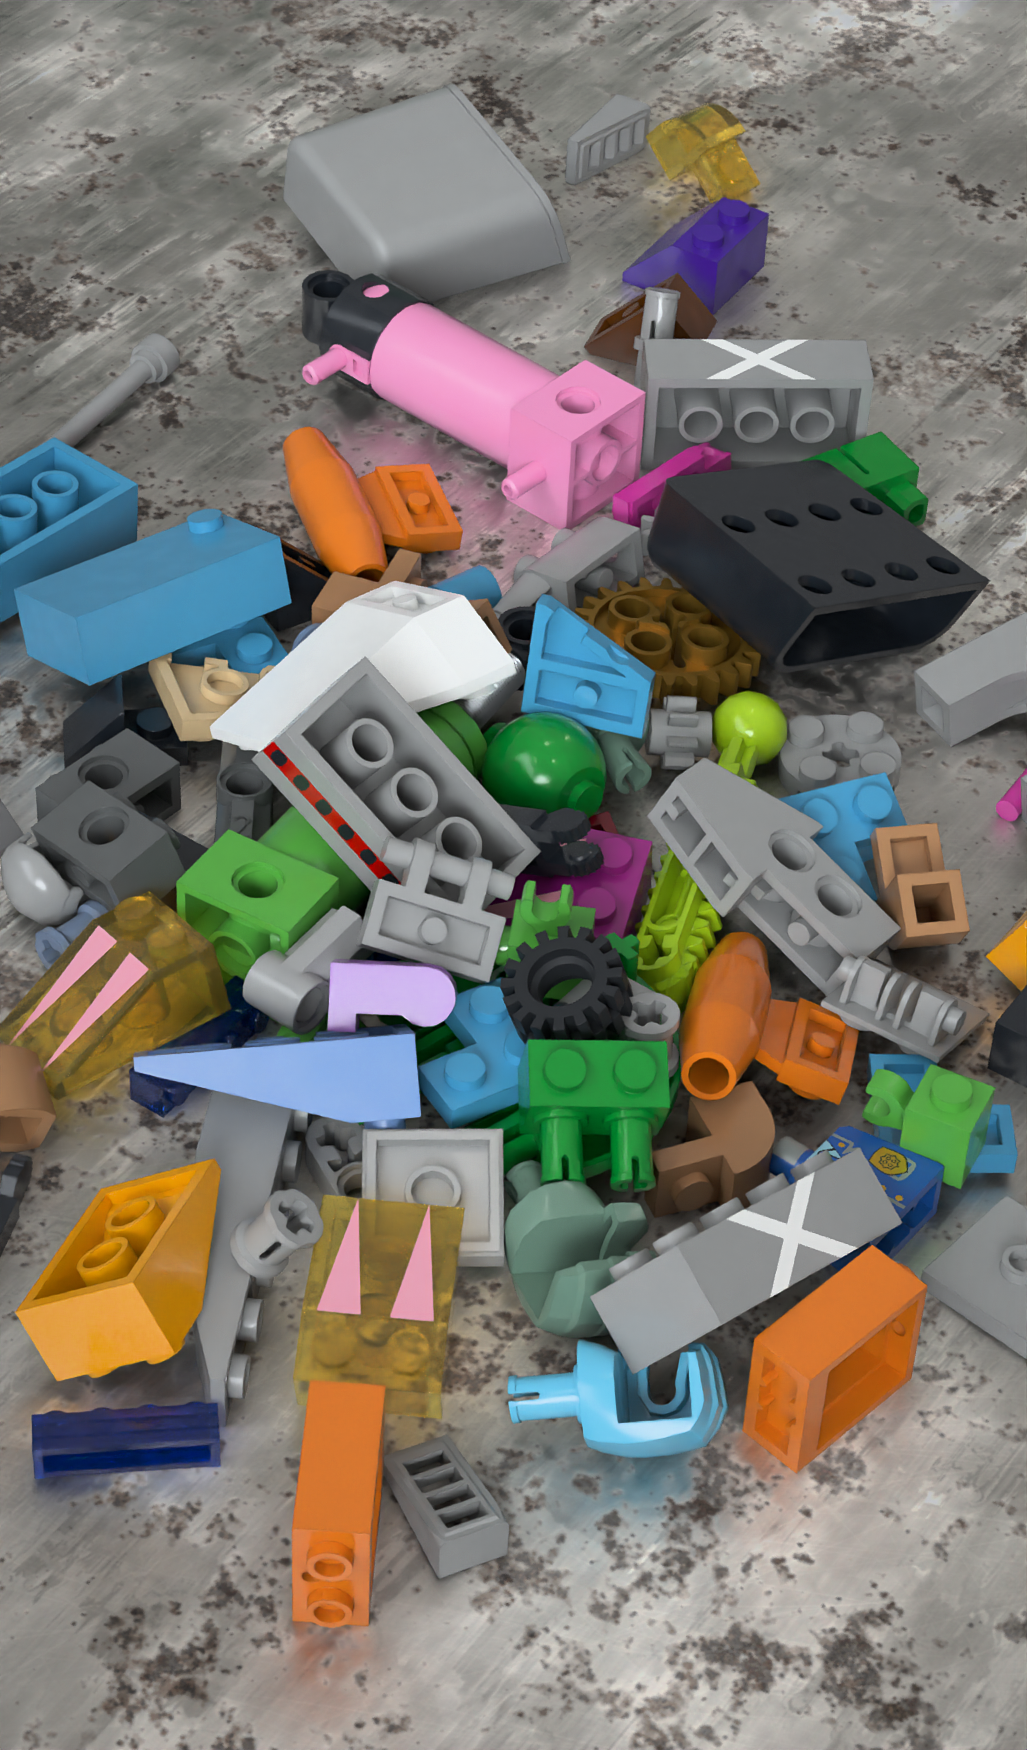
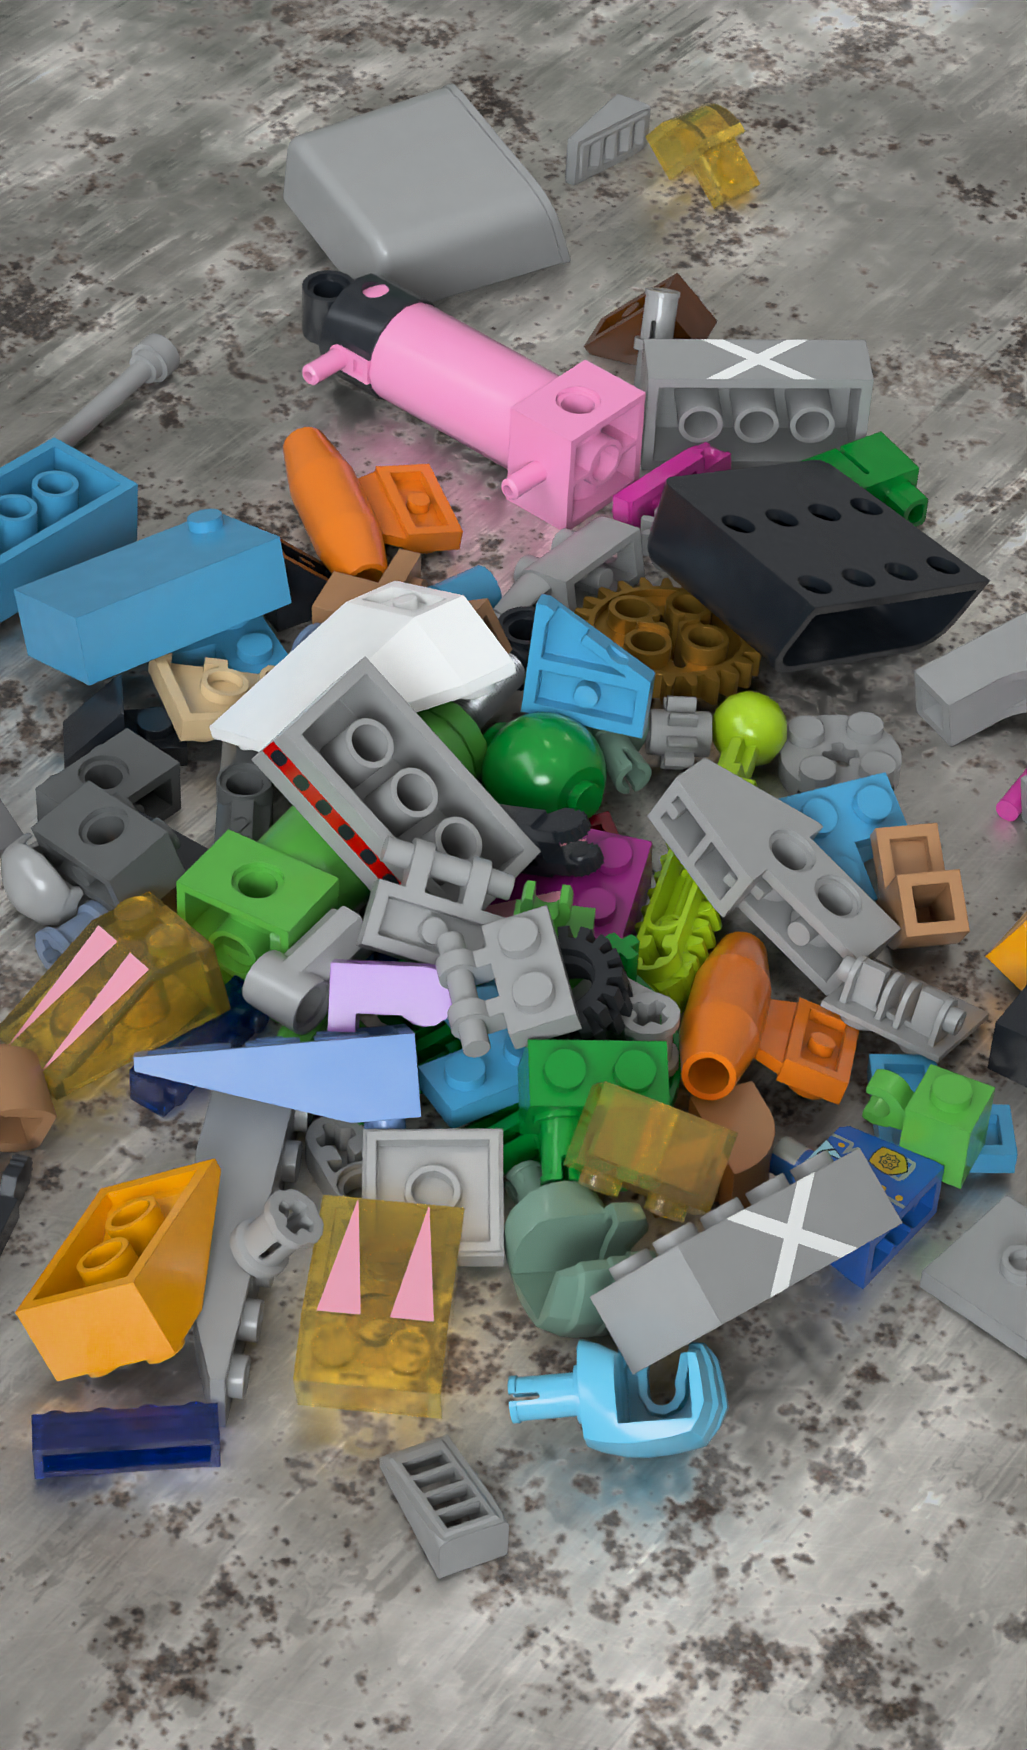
orange window [292,1380,386,1628] -> none
dark purple slope [622,197,769,315] -> none
orange window [742,1245,928,1473] -> none
none -> light grey plate [435,905,582,1057]
none -> clear yellow brick [563,1081,738,1223]

